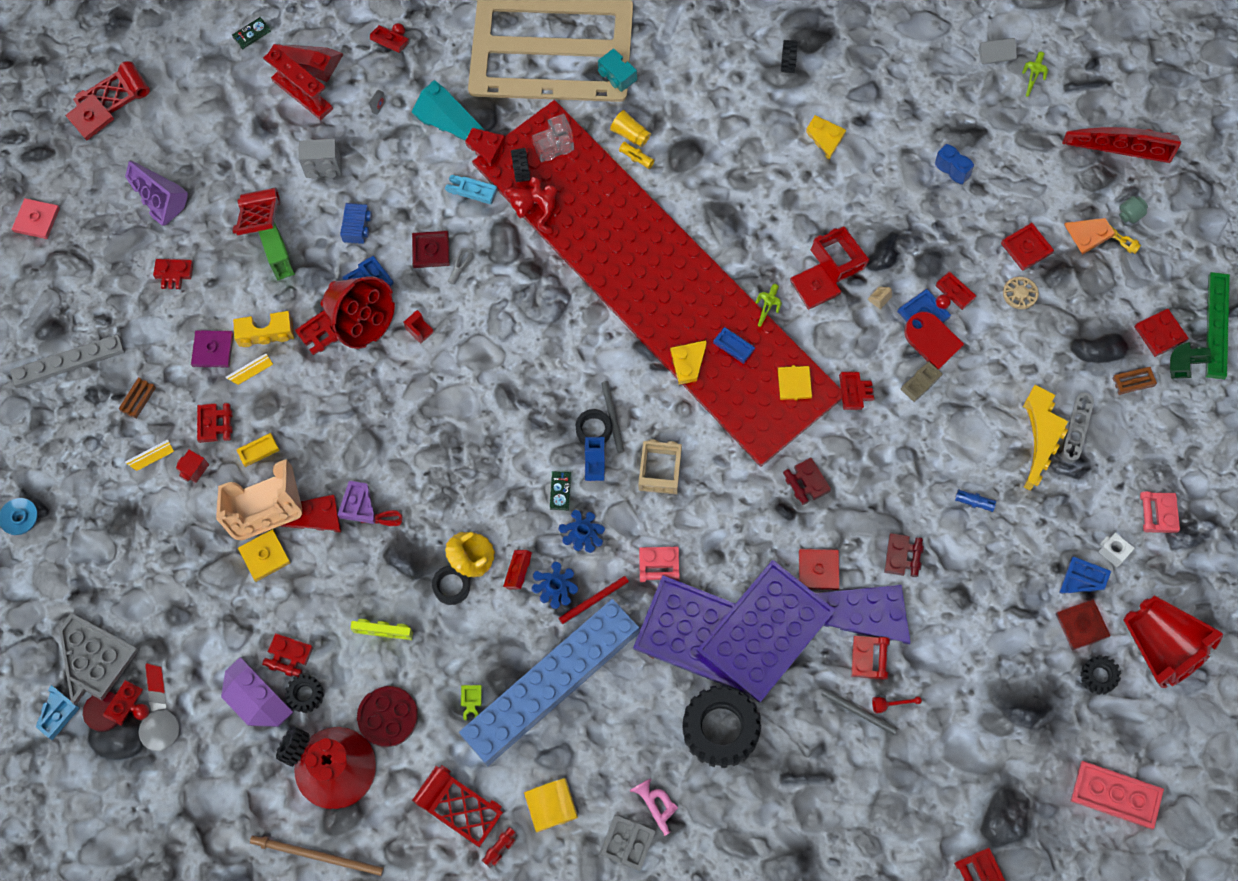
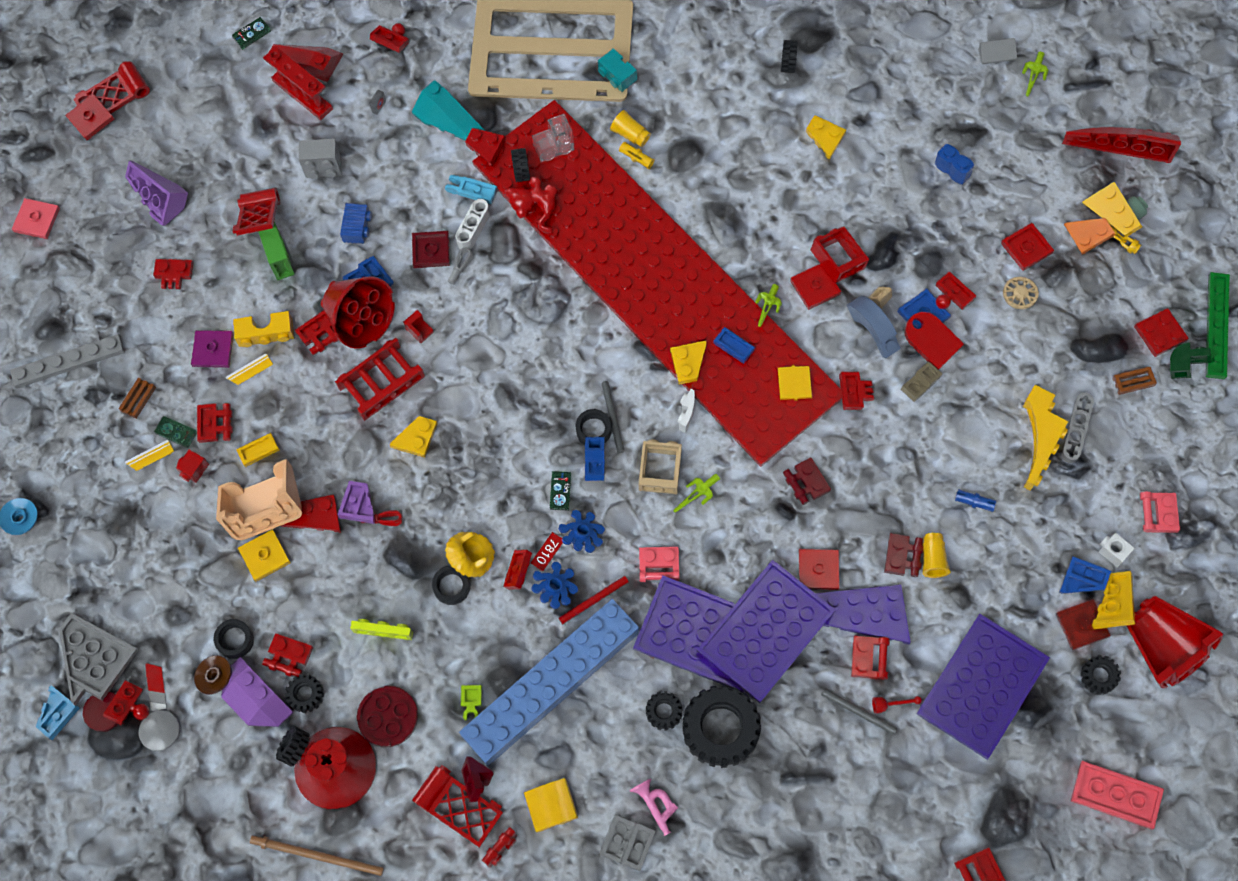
none -> clear green tile [154,416,197,448]
none -> reddish brown dish [194,655,231,695]
none -> black tyre [213,619,254,659]
none -> red fence [335,338,425,421]
none -> yellow wing [390,416,438,458]
none -> white beam [455,199,490,250]
none -> dark red slope [461,756,494,802]
none -> red sticker [530,532,563,571]
none -> black tyre [646,691,683,731]
none -> lime piece [673,473,720,513]
none -> white slope [678,389,695,433]
none -> sand blue arch [847,296,901,358]
none -> dark purple plate [916,613,1050,760]
none -> yellow plant [922,533,951,578]
none -> yellow wing [1082,182,1142,237]
none -> yellow wing [1092,571,1135,629]

